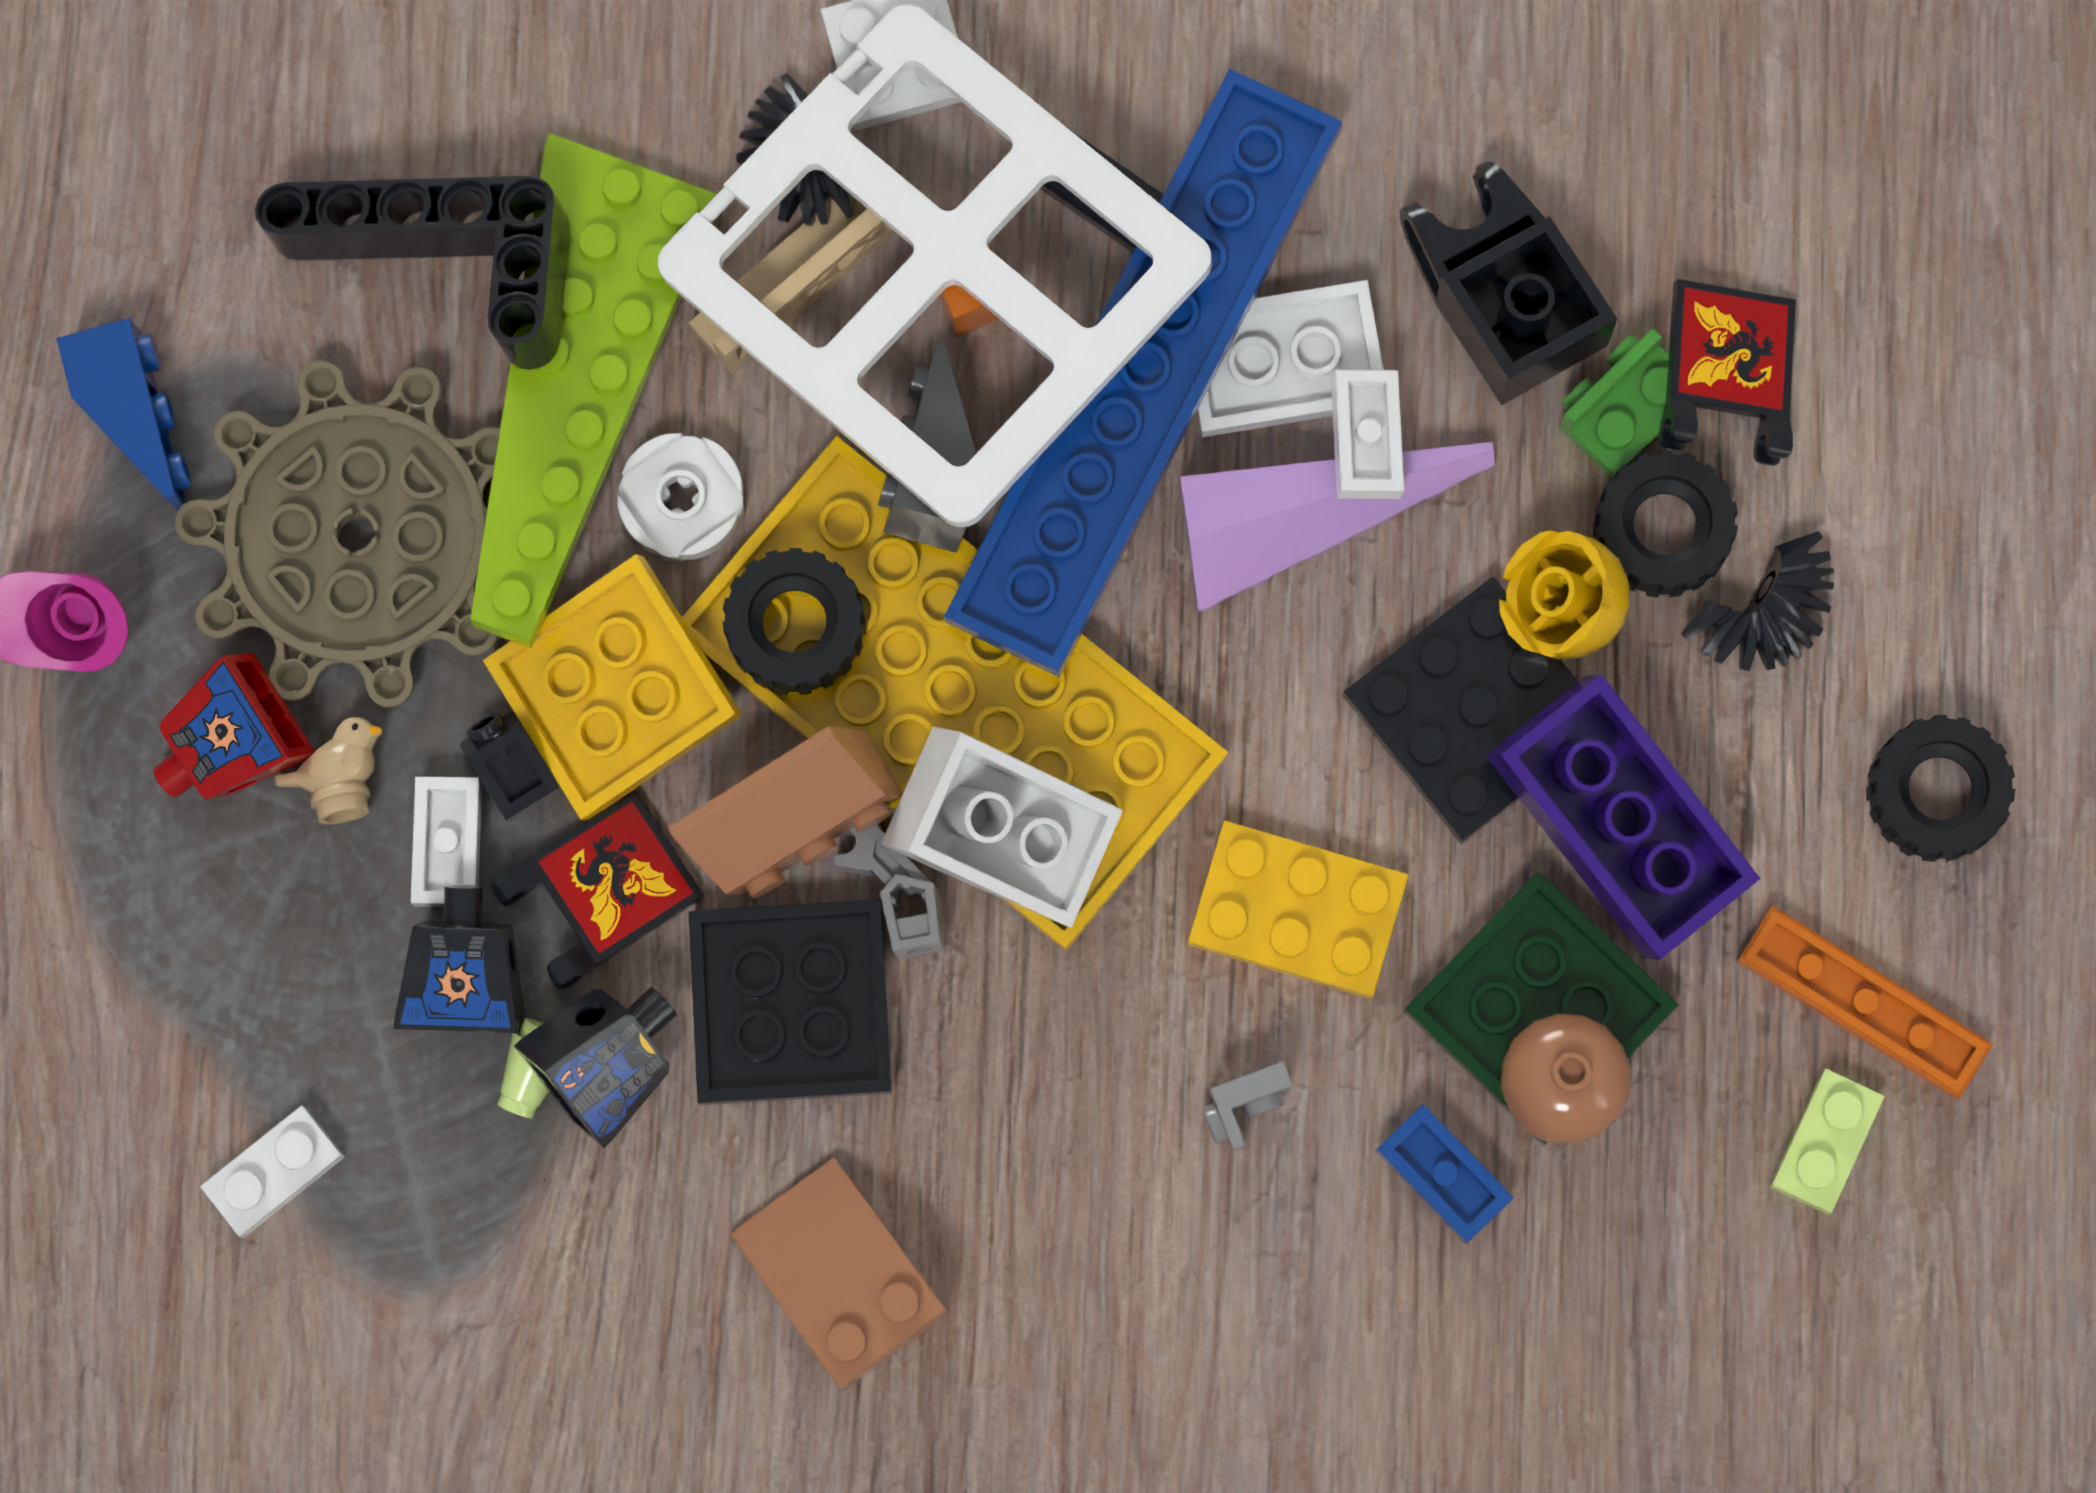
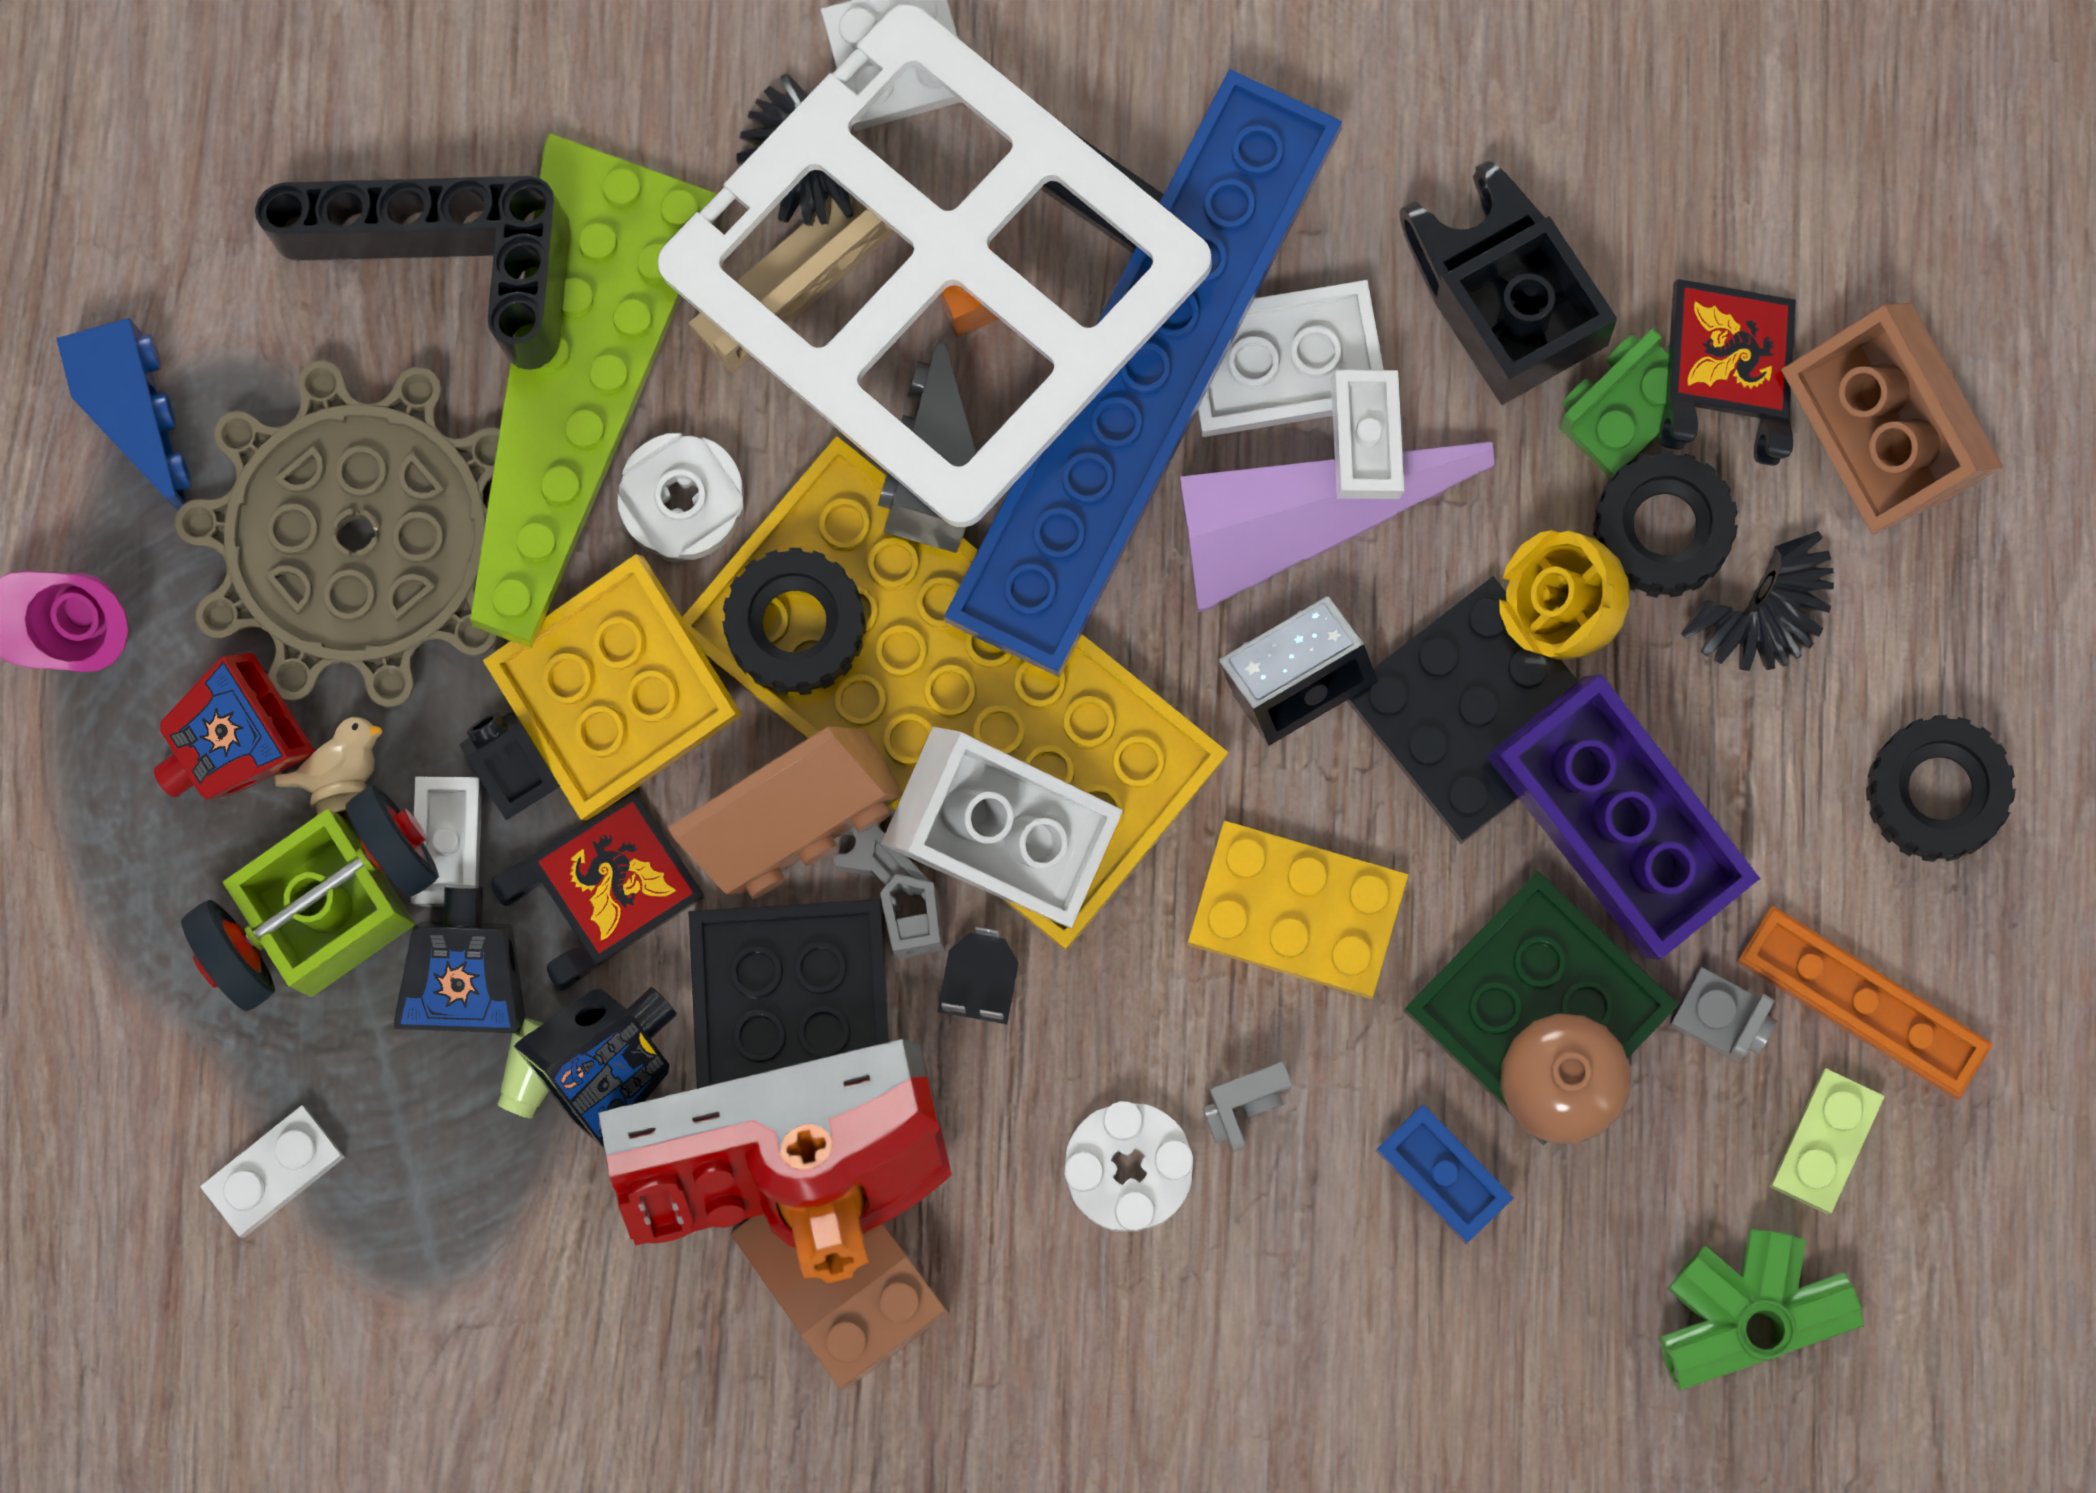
none -> brick [181,785,439,1011]
none -> piece [598,1039,952,1284]
none -> black piece [937,927,1019,1025]
none -> white plate [1065,1101,1193,1232]
none -> brick [1219,596,1378,746]
none -> bright green piece [1658,1229,1864,1391]
none -> light grey bracket [1669,967,1777,1063]
none -> nougat slope [1781,303,2003,534]

